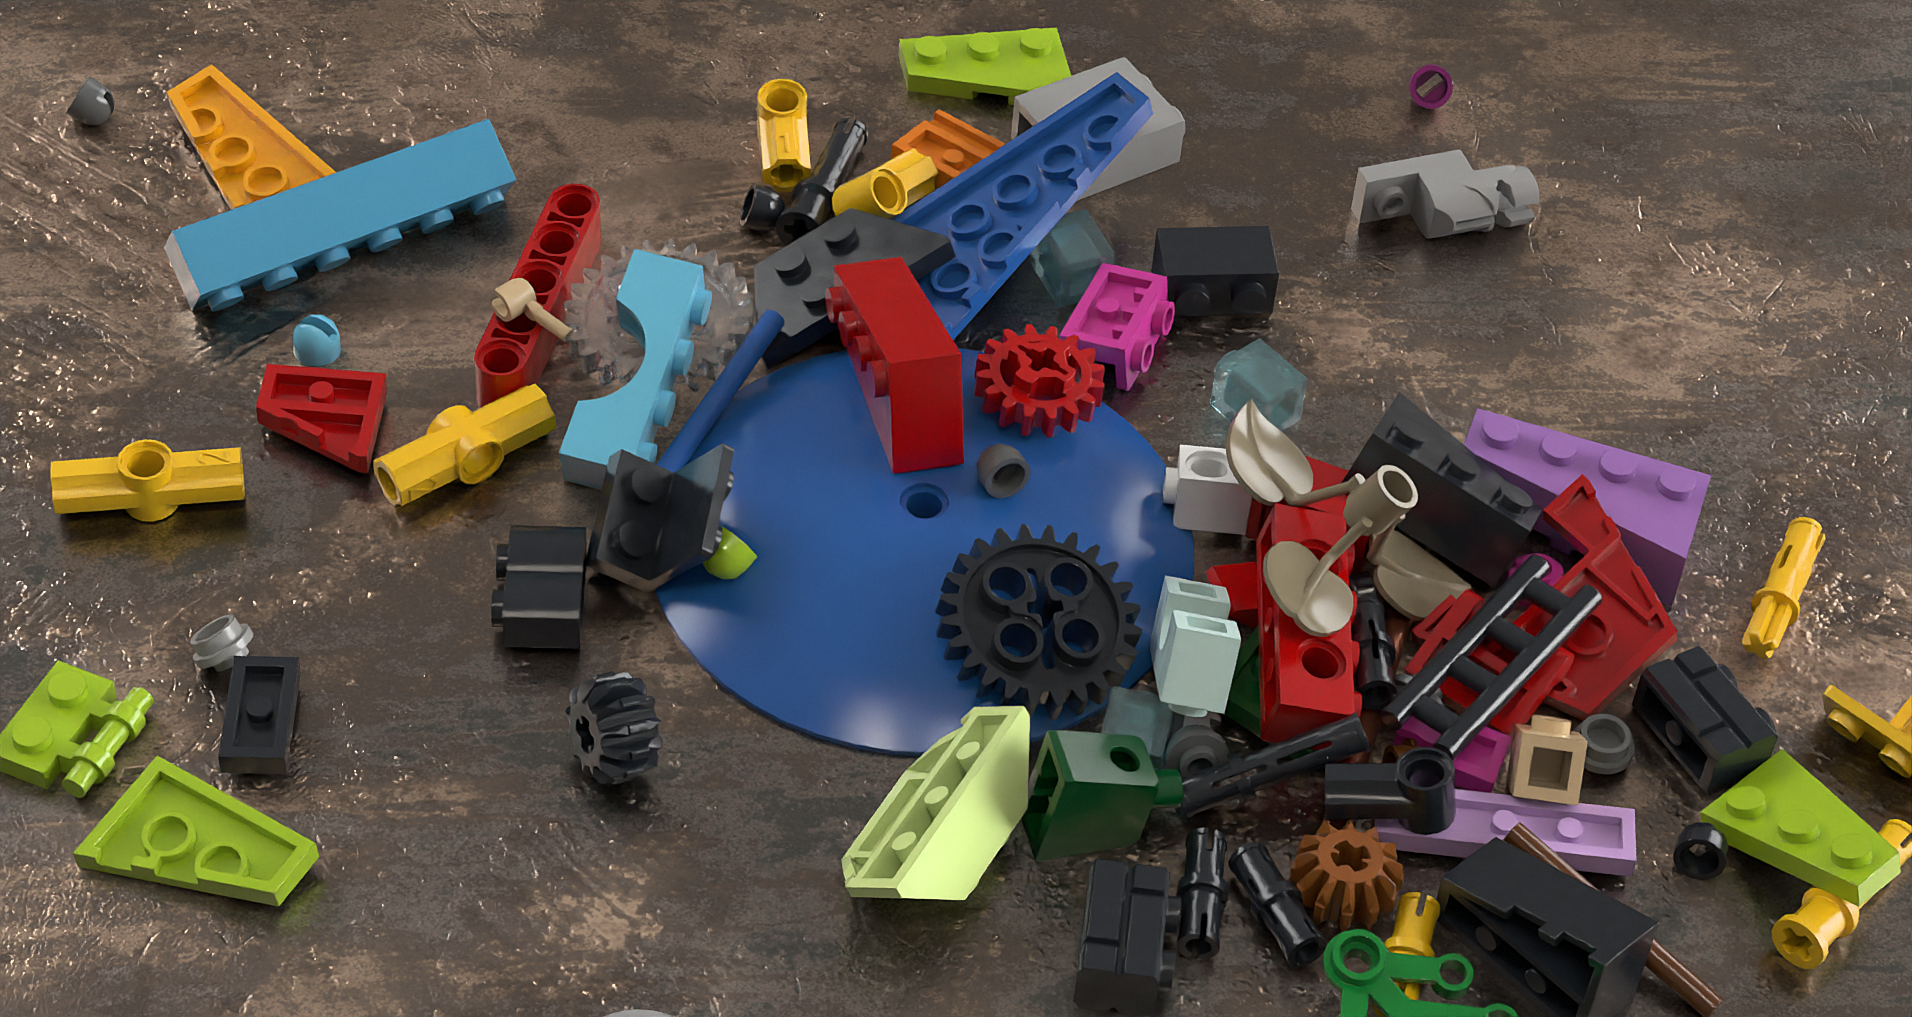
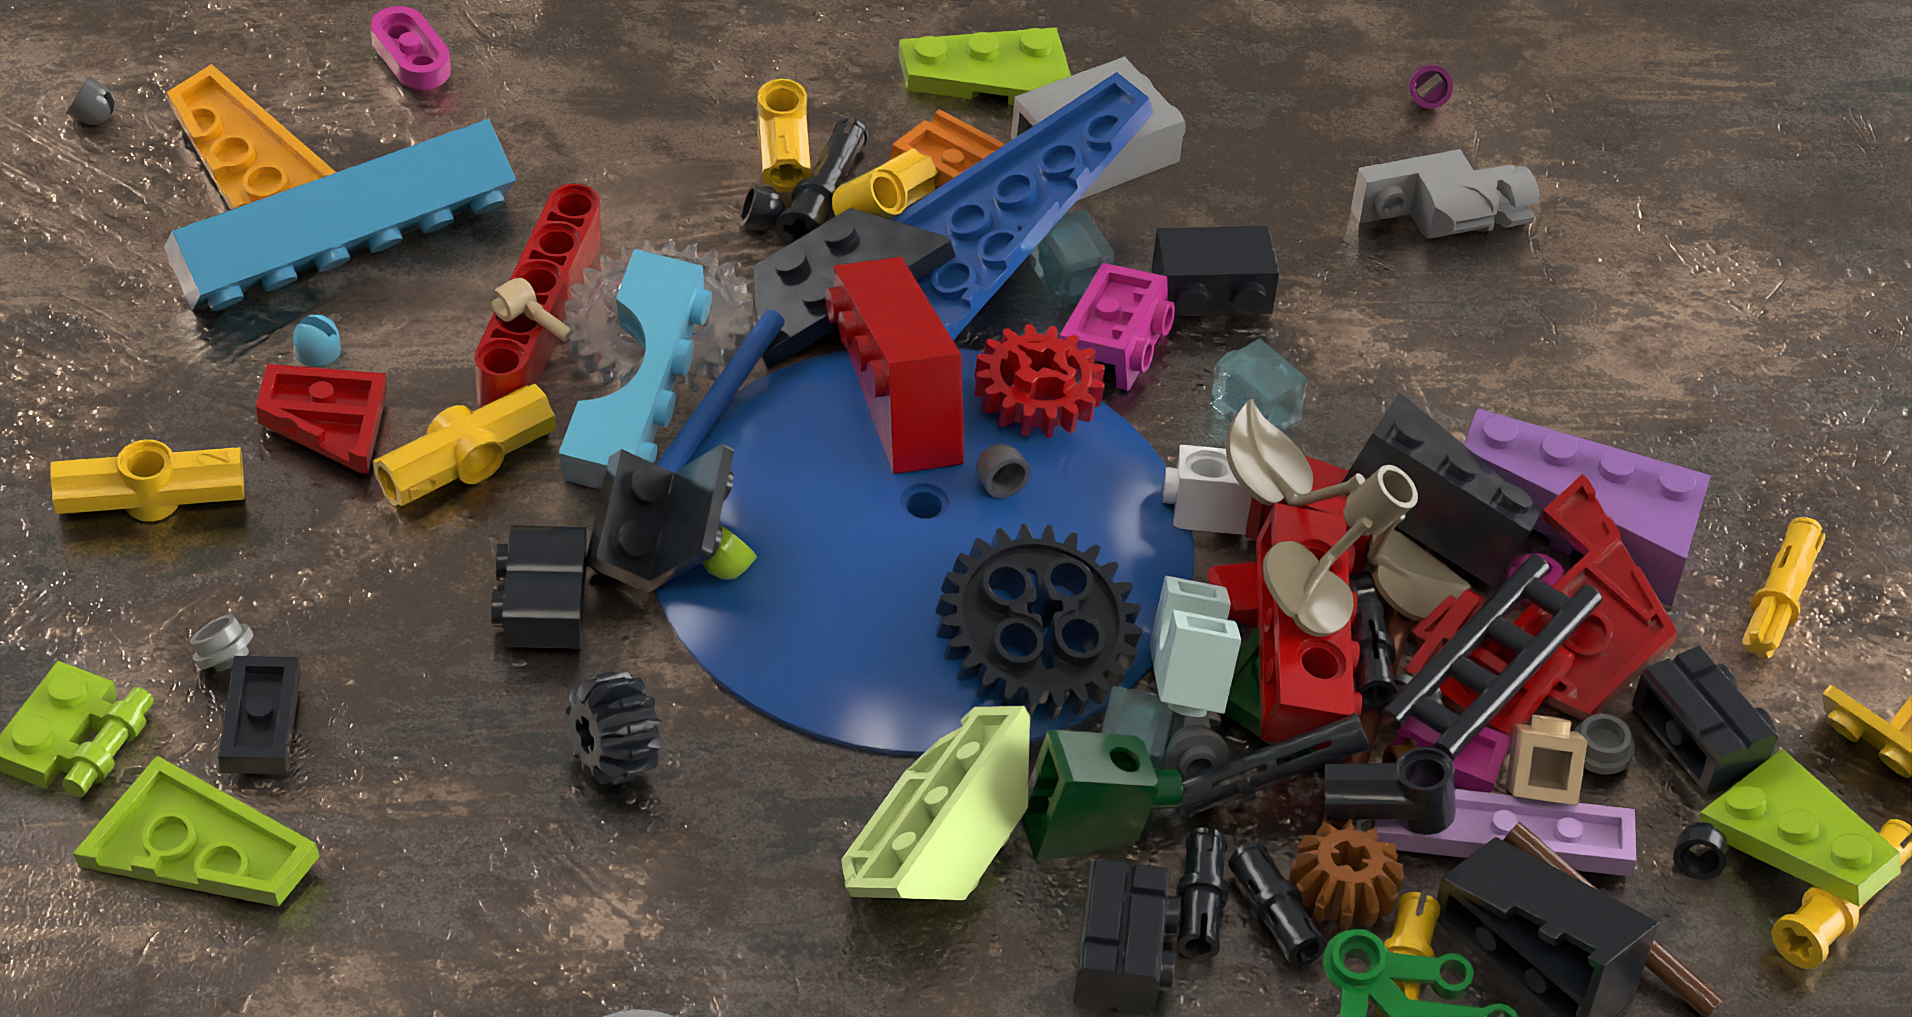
none -> dark pink plate [371,6,451,90]

